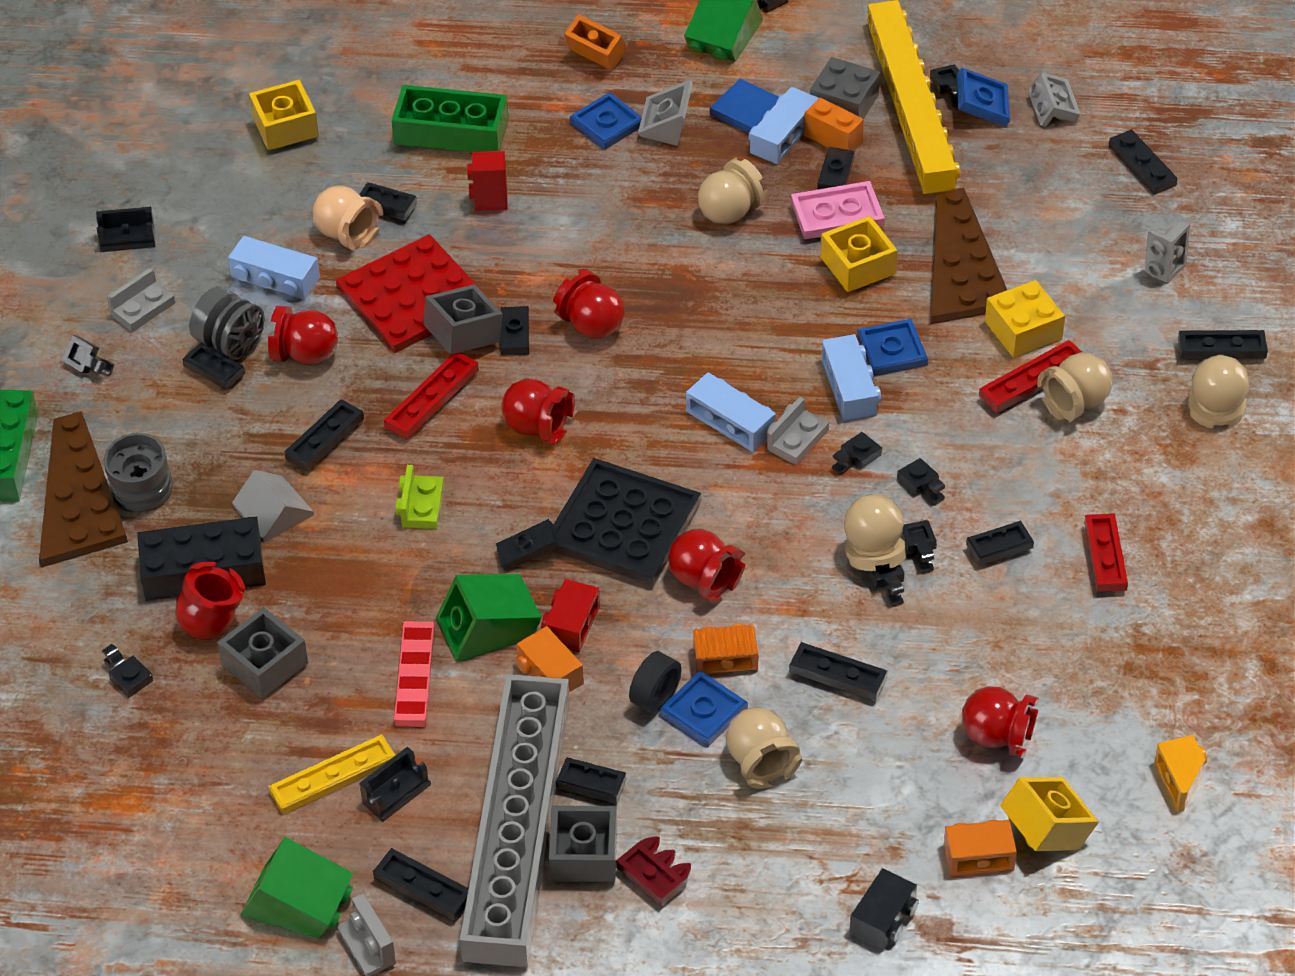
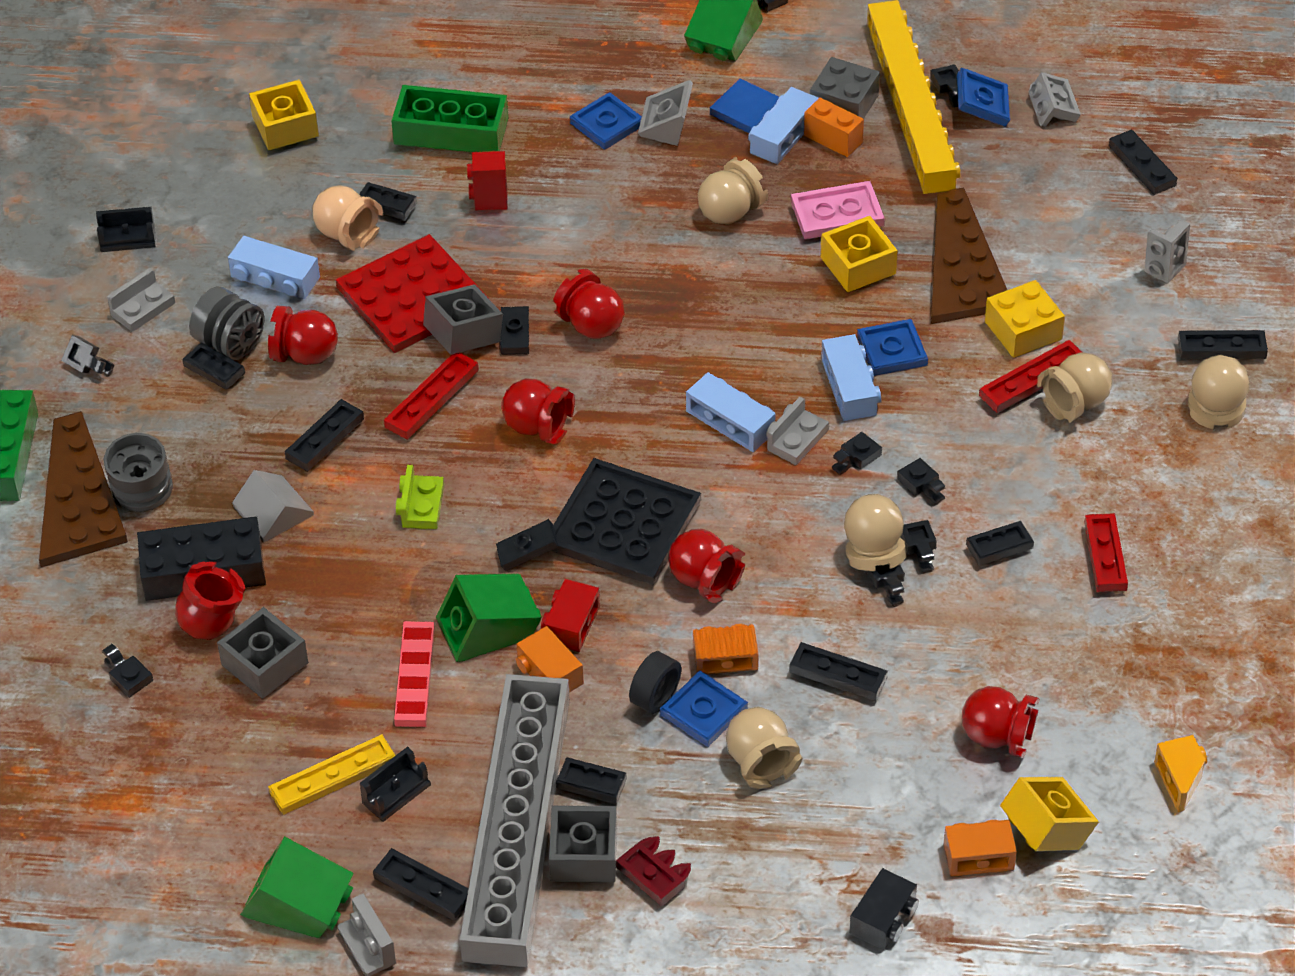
orange brick [564,14,626,71] -> none
black plate [817,147,855,190] -> none

